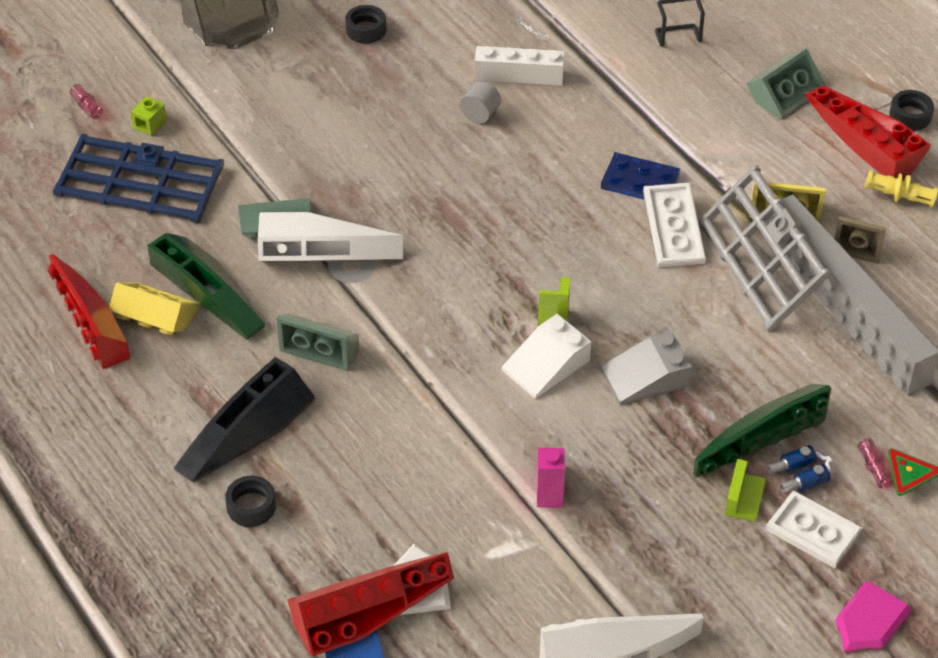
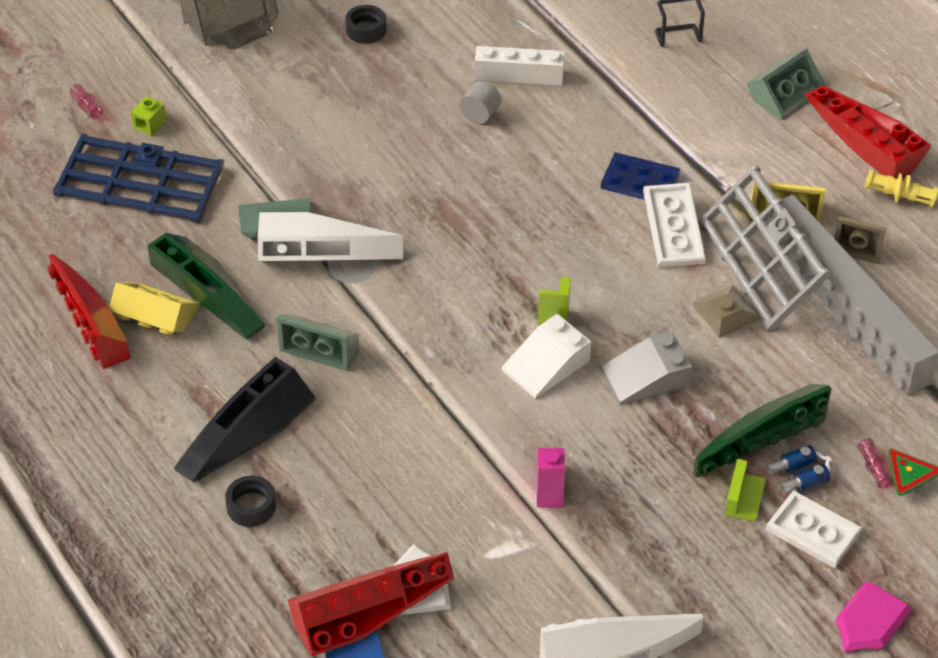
black tyre [889,90,934,131] -> none
none -> dark tan slope [692,285,760,337]

